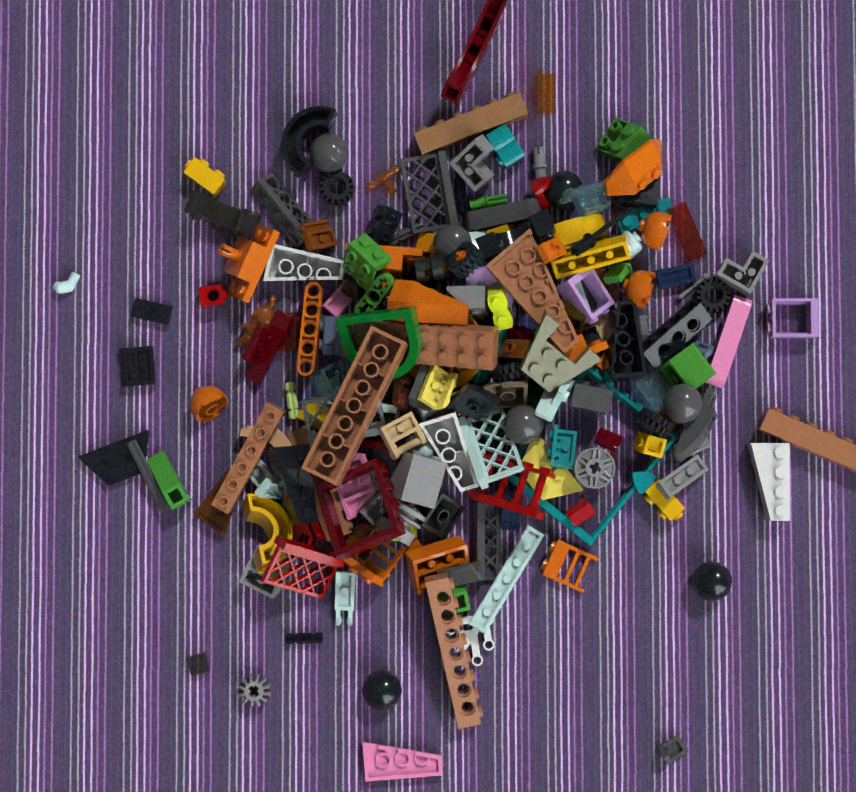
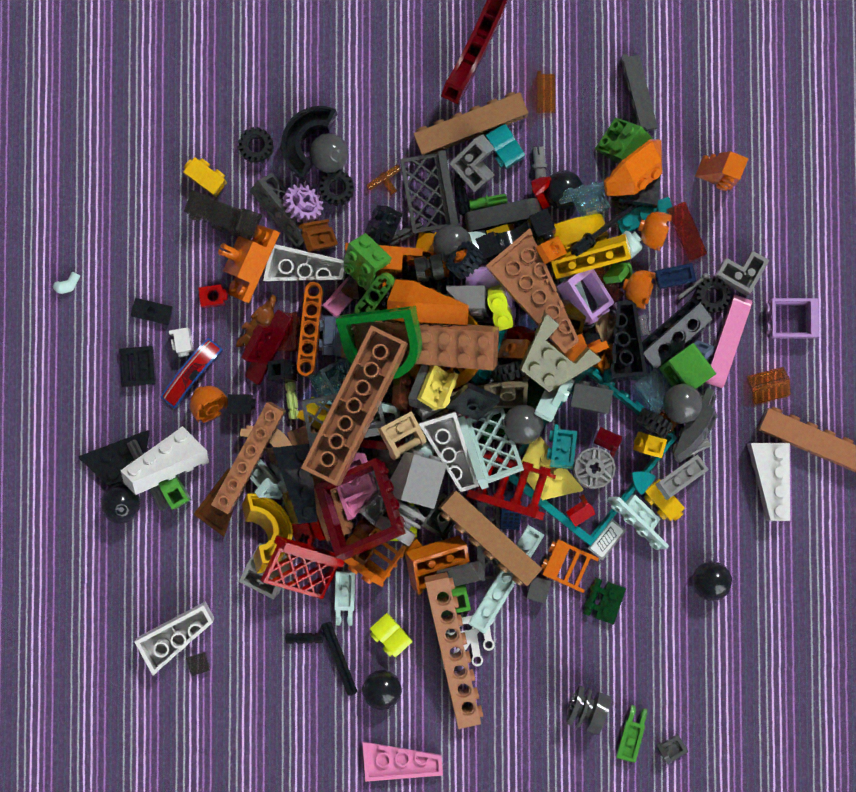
light grey gear [238,674,271,707] -> none
none -> black piece [100,484,140,524]
none -> white wedge [120,426,209,495]
none -> white wedge [135,601,214,675]
none -> slope [160,338,223,409]
none -> white brick [169,327,194,357]
none -> black brick [228,394,257,415]
none -> black tyre [238,127,274,164]
none -> black brick [268,359,298,383]
none -> lavender gear [282,183,324,223]
none -> black axle [321,621,357,696]
none -> neon yellow brick [369,612,413,657]
none -> medium nougat brick [438,491,542,586]
none -> dark grey panel [525,577,551,604]
none -> dark grey wheel [566,685,611,735]
none -> dark green plate [583,577,626,625]
none -> white tile [587,519,627,561]
none -> light aqua bracket [607,494,669,550]
none -> bright green hinge [616,705,647,763]
none -> dark grey fence [620,54,658,131]
none -> orange wedge [695,151,749,191]
none -> clear orange panel [747,367,791,405]

